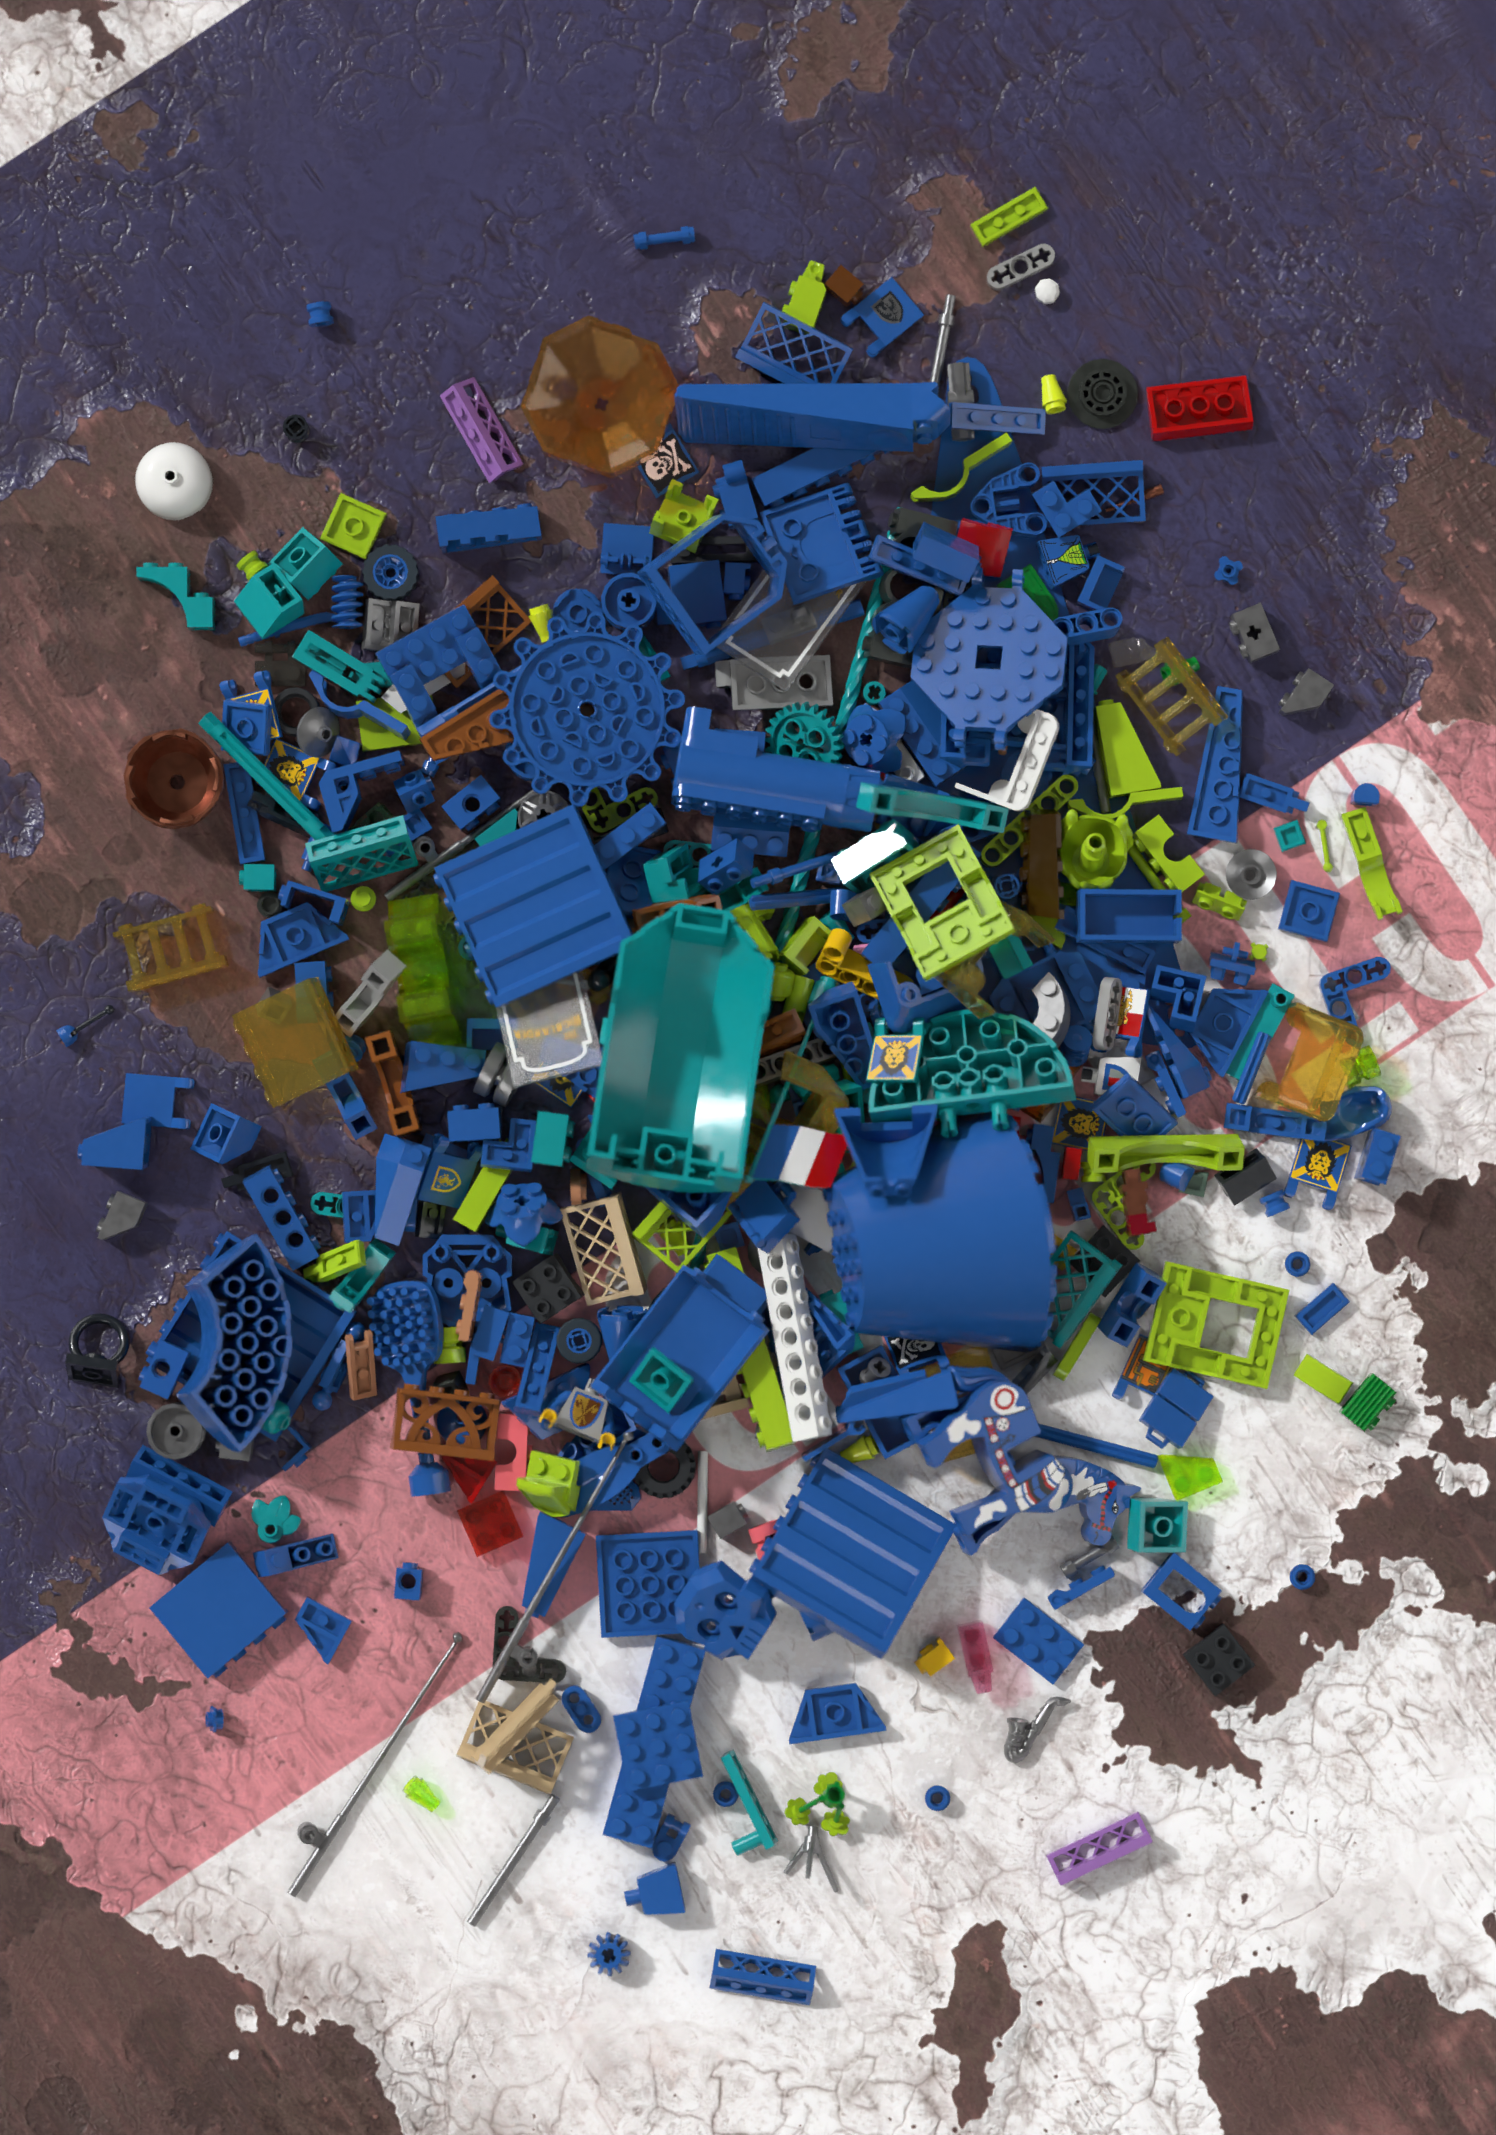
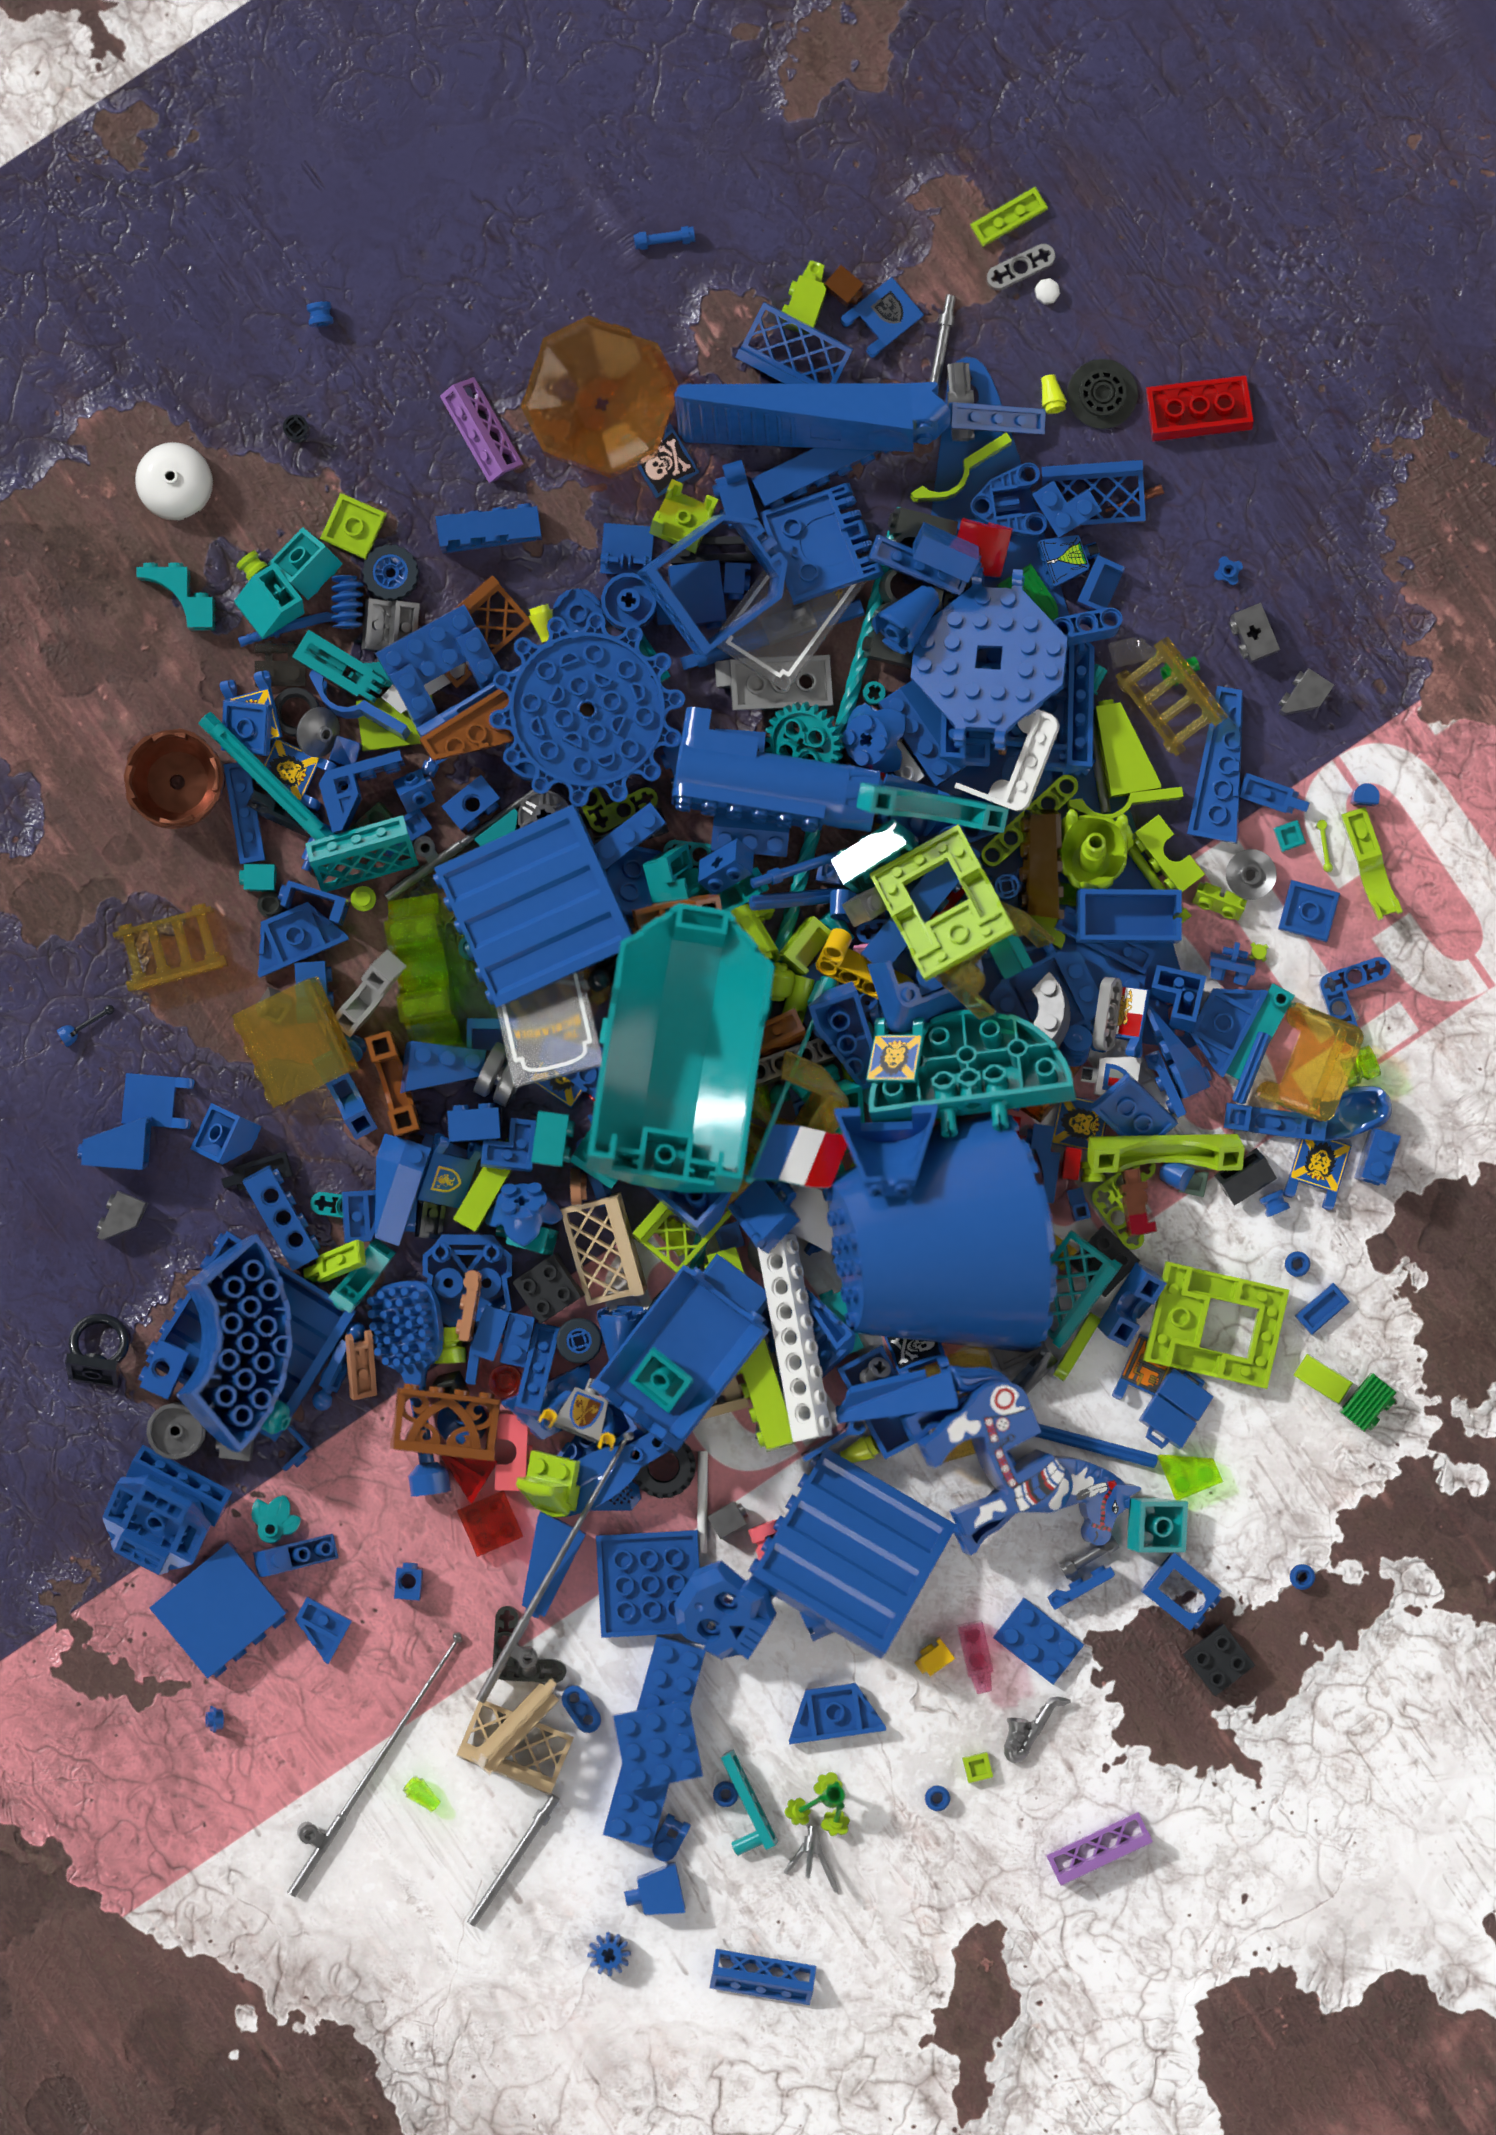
none -> lime tile [962,1751,993,1783]

